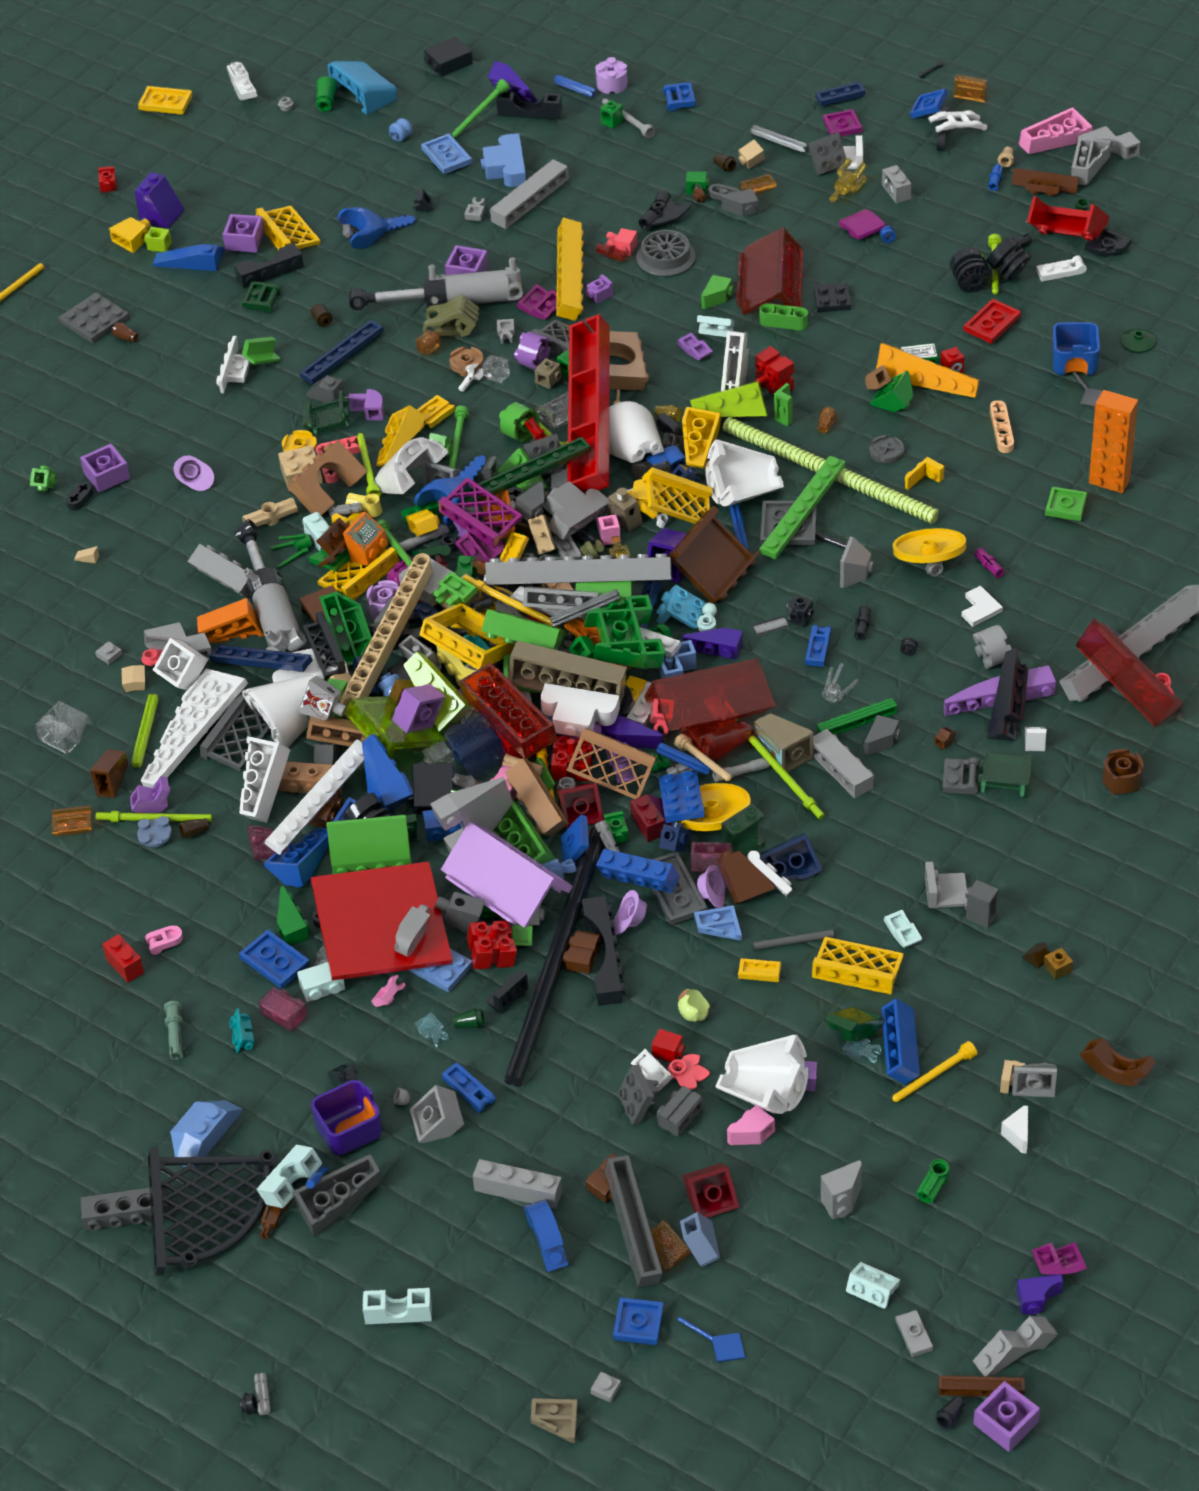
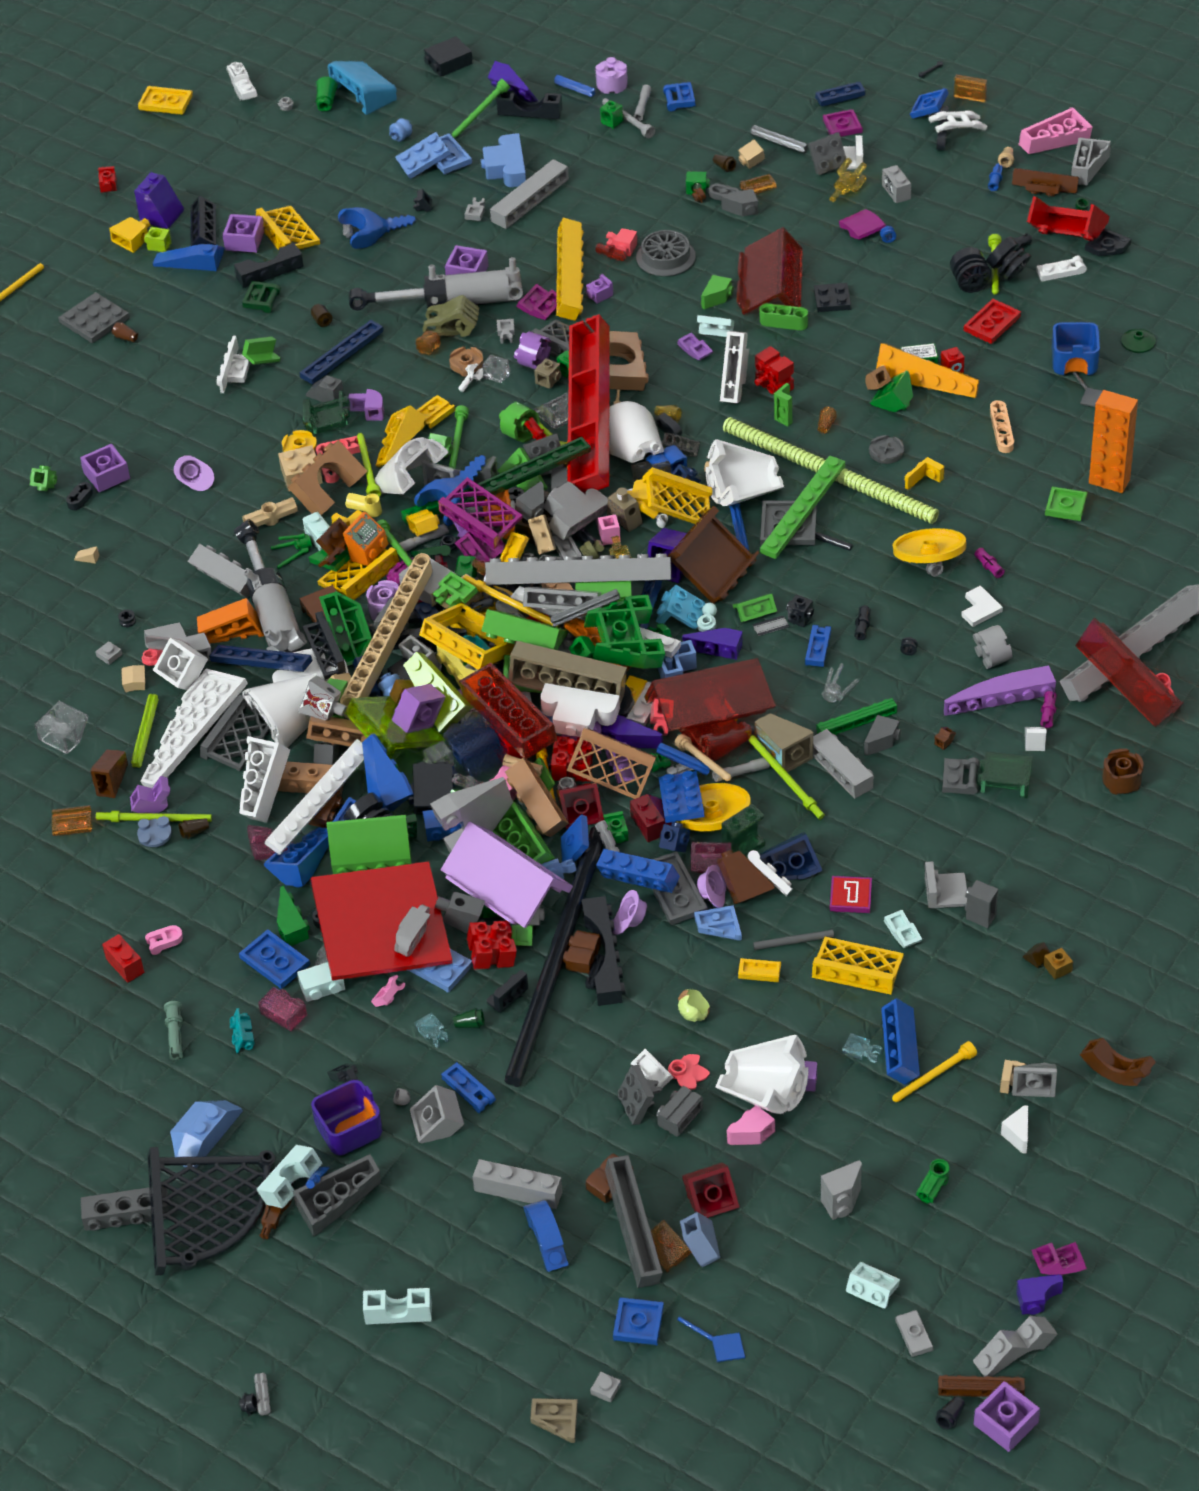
light grey axle [328,502,362,516] -> none
black pin [638,190,692,231] -> none
red brick [651,1029,685,1063] -> none
yellow wedge [682,407,721,468] -> none
lime wedge [690,381,768,417] -> none
dark green slope [824,1007,884,1042] -> none
light grey slope [840,537,874,588] -> none
black wedge [987,648,1028,741] -> none
light grey arch [1078,126,1140,160] -> none
none -> black bush [118,610,136,628]
none -> black fence [191,195,216,246]
none -> medium blue plate [395,132,450,179]
none -> black axle [585,954,605,990]
none -> light grey piece [634,85,651,121]
none -> bright green panel [733,594,777,622]
none -> red tile [830,876,872,913]
none -> magenta pin [1040,691,1057,728]

